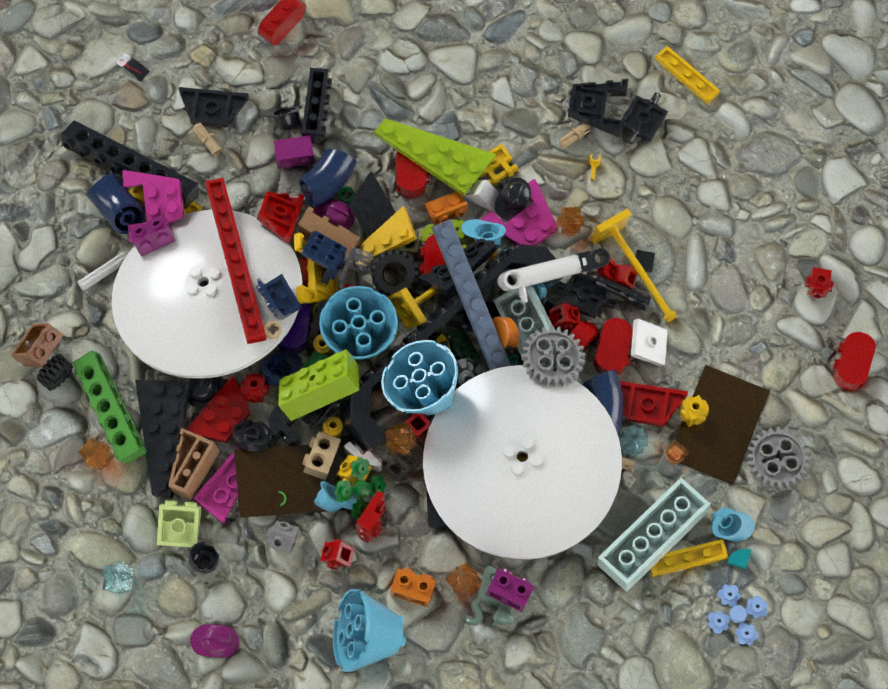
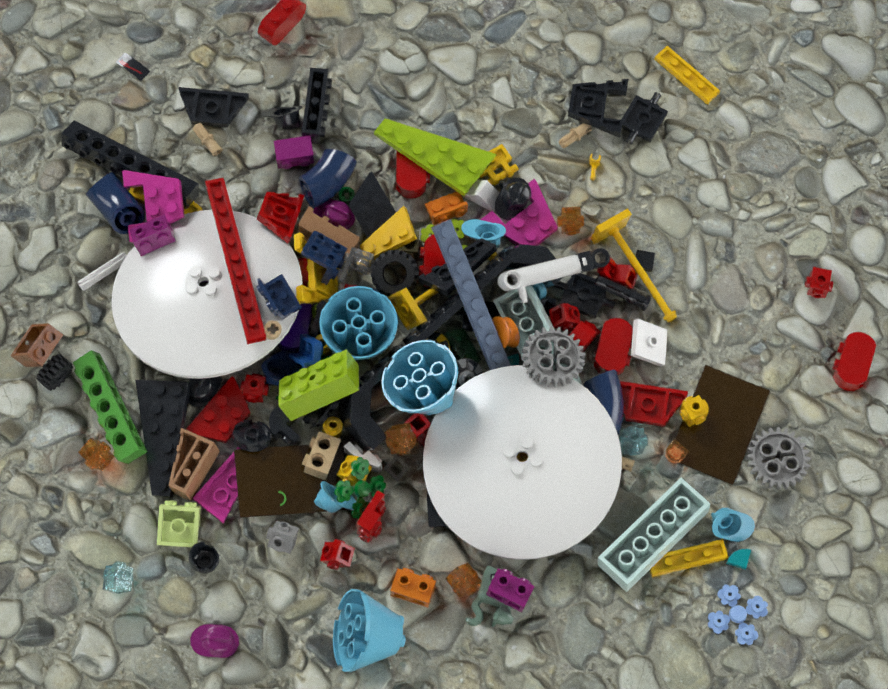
none -> blue bracket [289,334,323,368]

